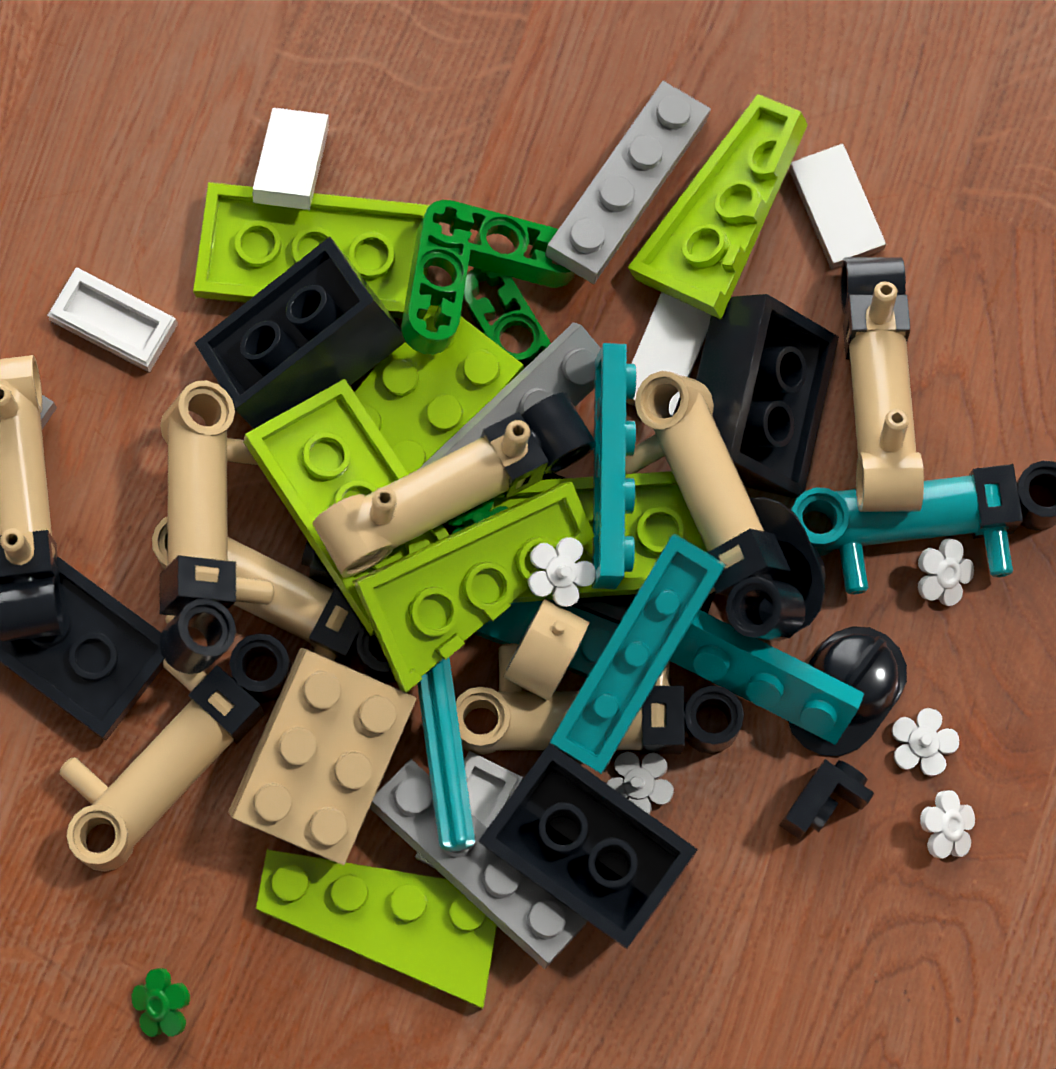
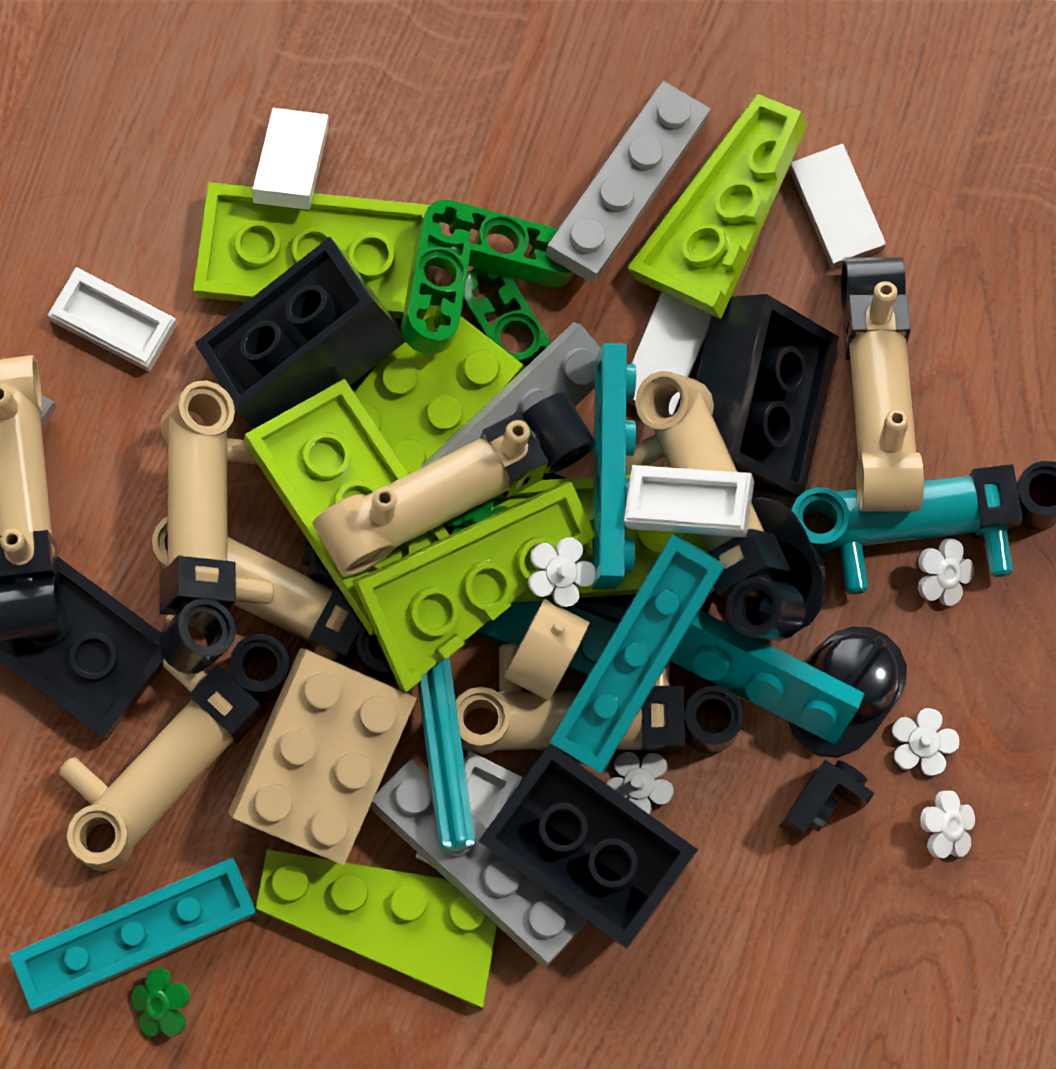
none -> teal plate [9,857,258,1012]
none -> white tile [624,465,754,538]

